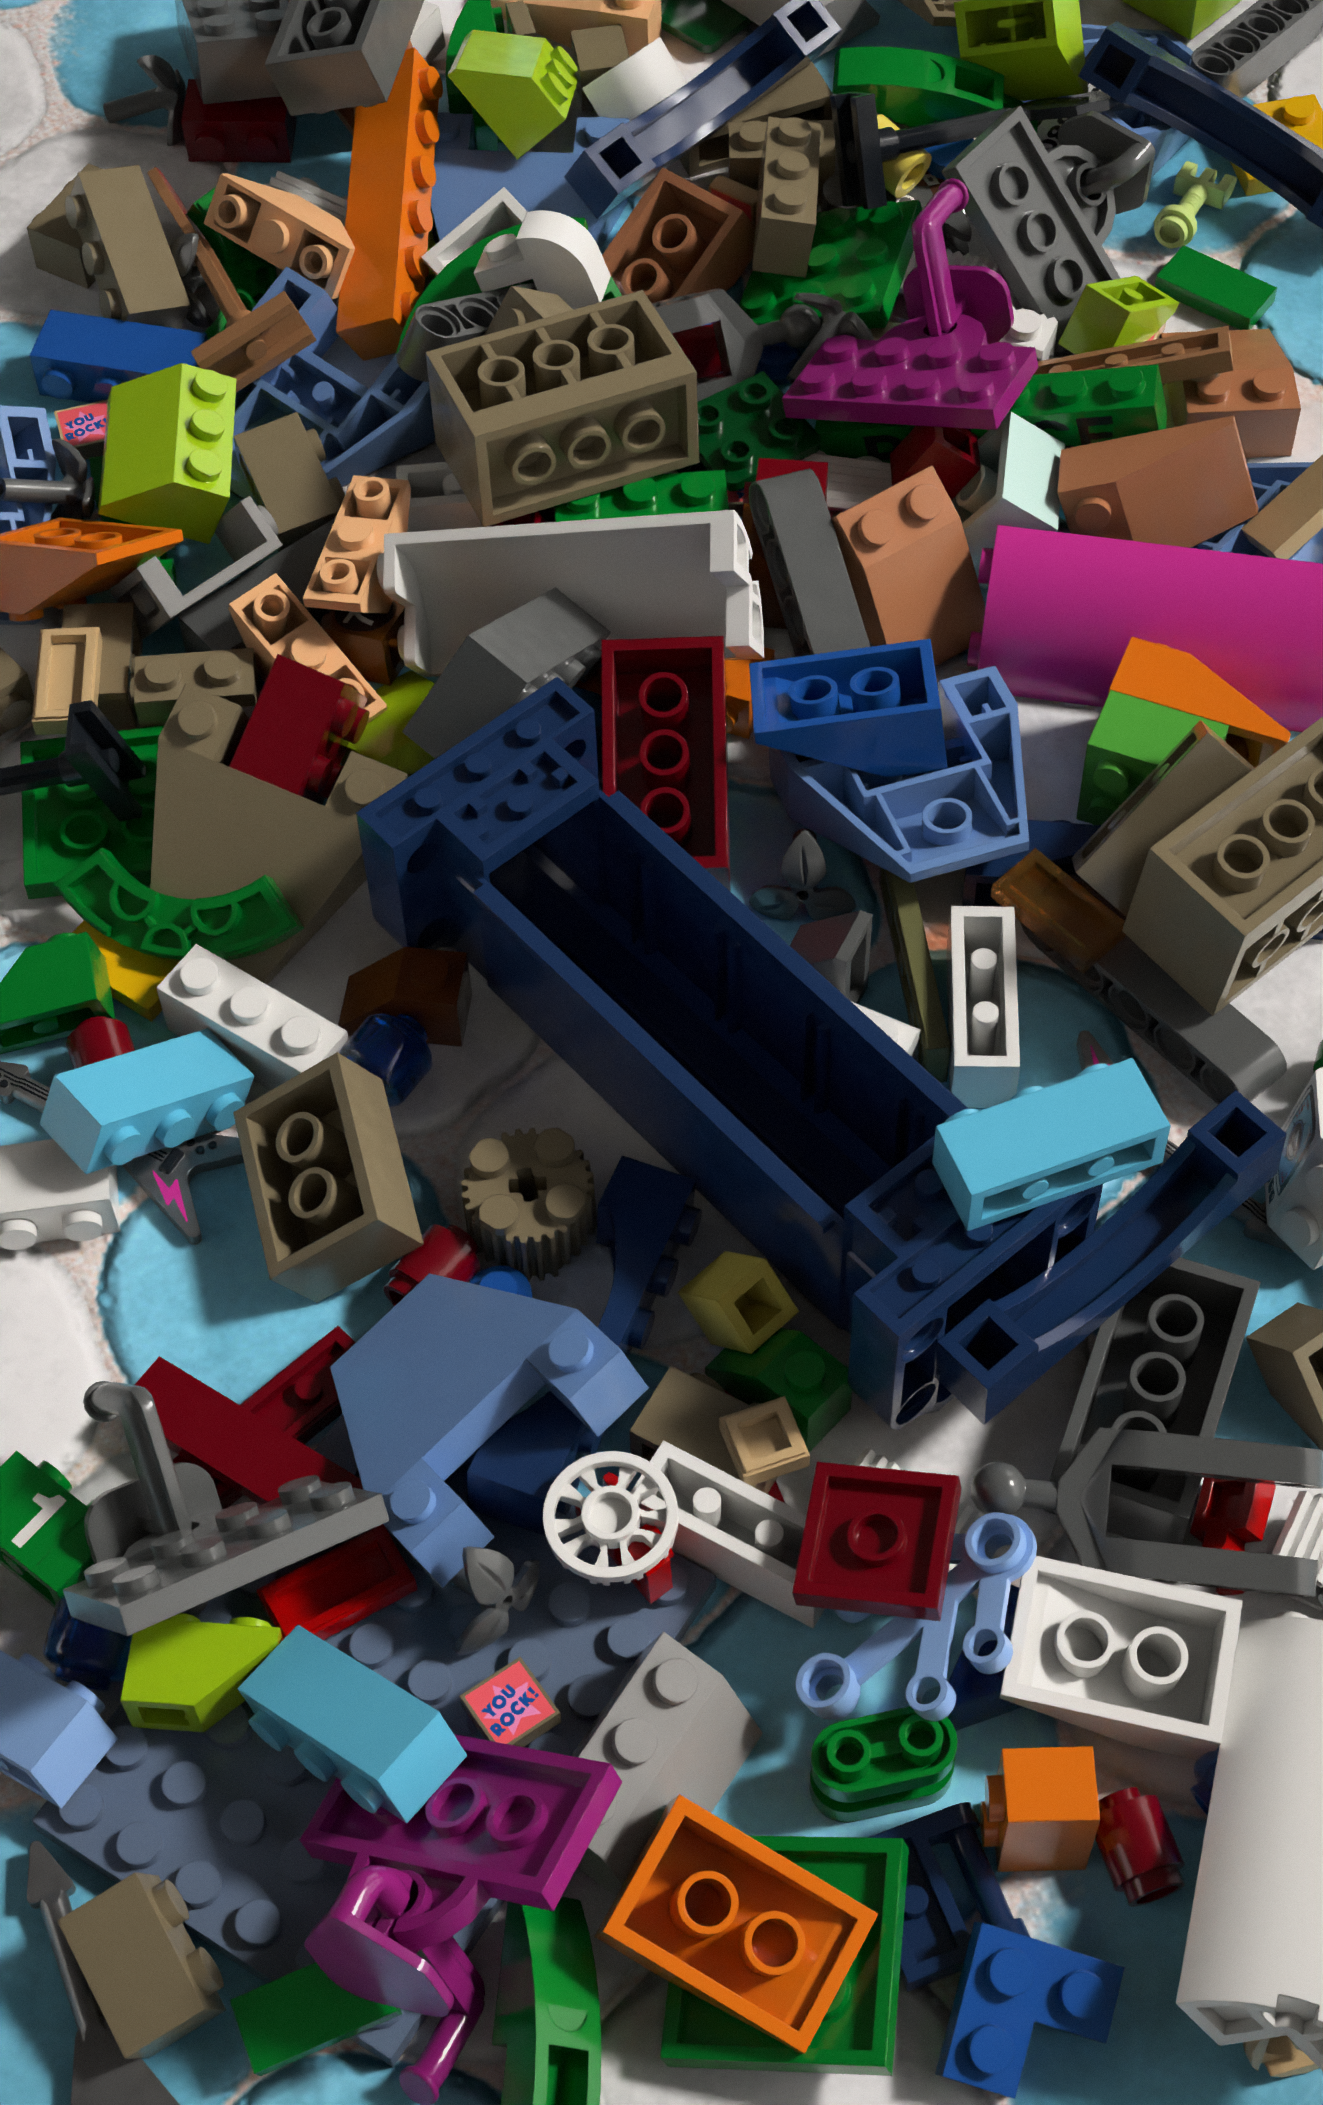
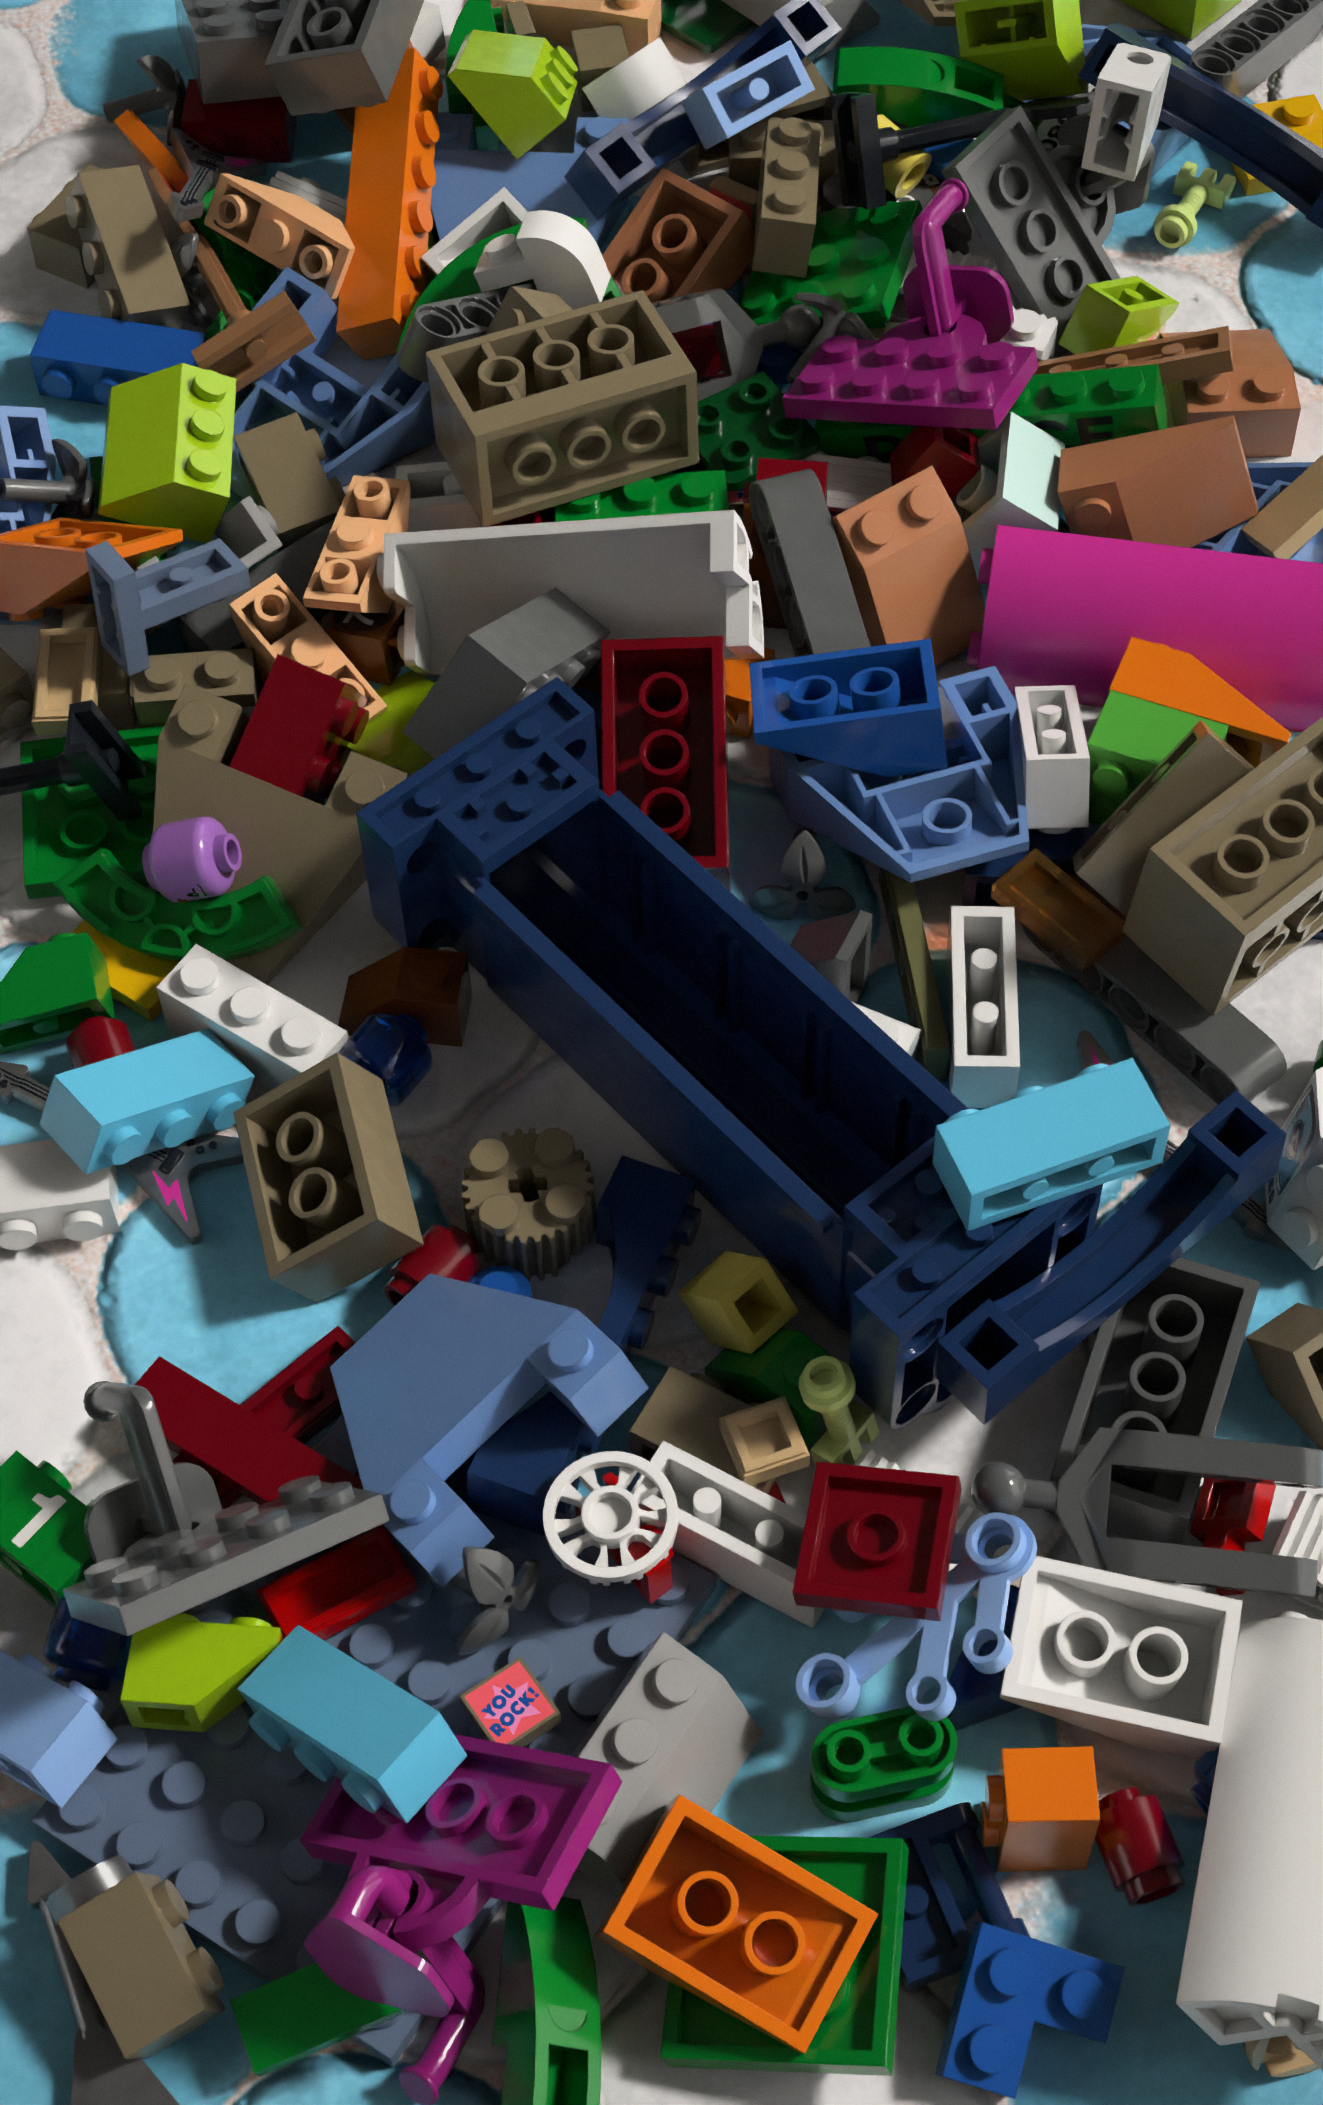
tile [54,399,108,460] -> none
green tile [1154,245,1277,330] -> none
none -> flat silver tile [45,1855,133,1926]
none -> sand blue bracket [85,538,251,676]
none -> orange tile [114,109,189,194]
none -> medium lavender head [142,816,242,903]
none -> flat silver piece [168,128,269,222]
none -> light blue brick [681,40,815,150]
none -> yellowish green hinge [798,1356,879,1466]
none -> white brick [1015,685,1090,834]
none -> white torso [1081,43,1171,182]

